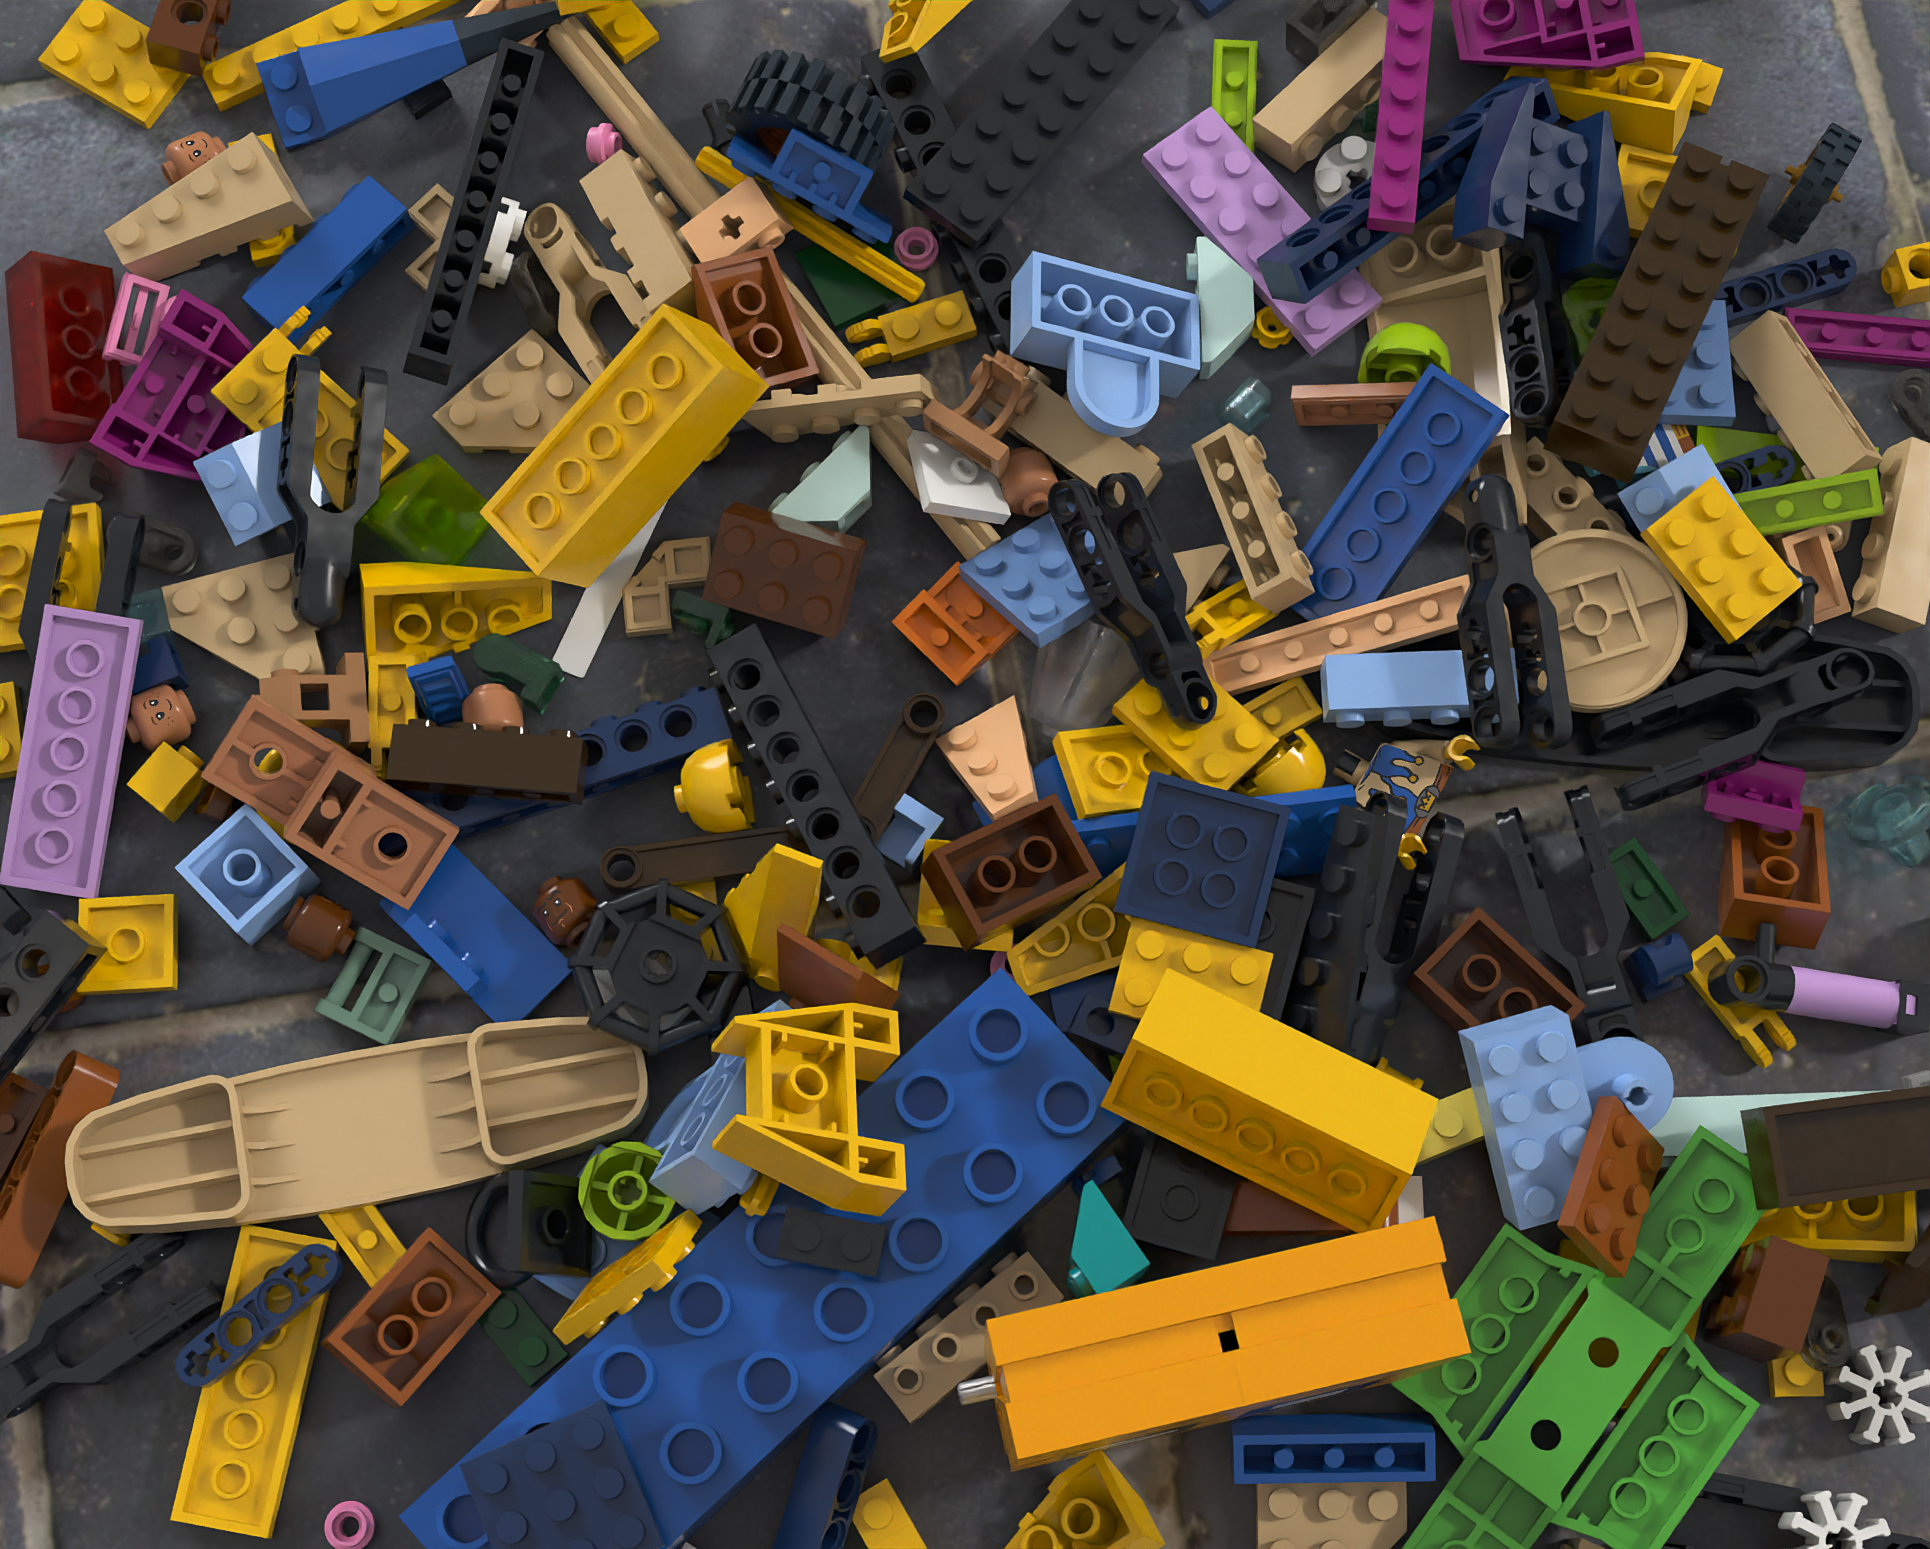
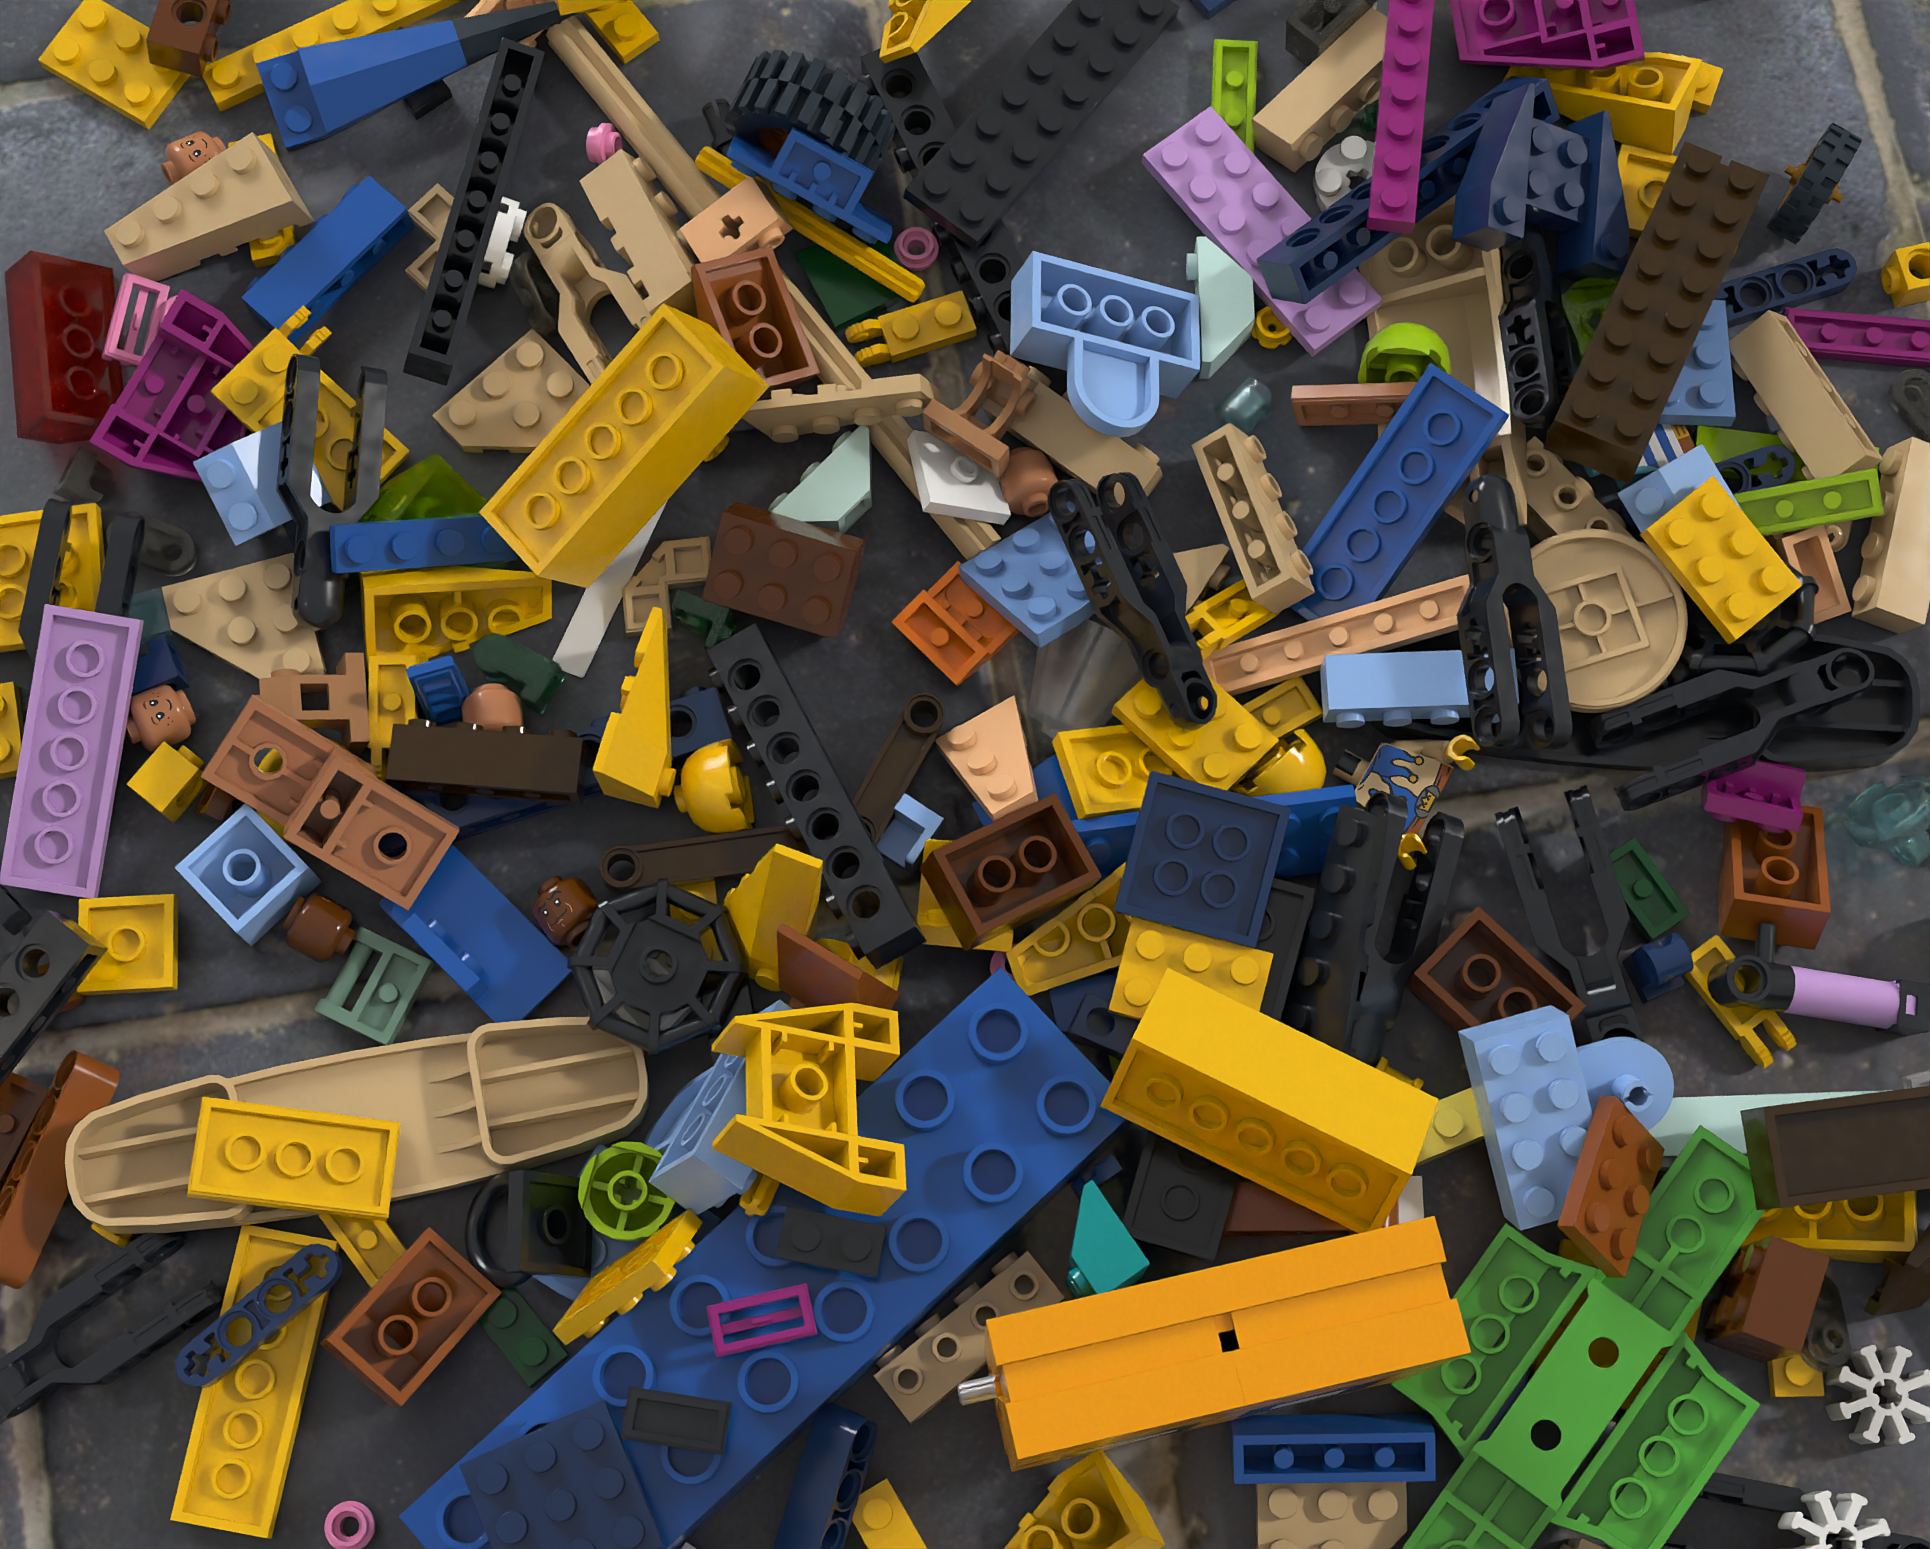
none -> yellow tile [186,1097,401,1221]
none -> blue plate [329,515,517,573]
none -> yellow wedge [593,606,676,809]
none -> black tile [620,1386,733,1455]
none -> magenta tile [706,1283,818,1358]

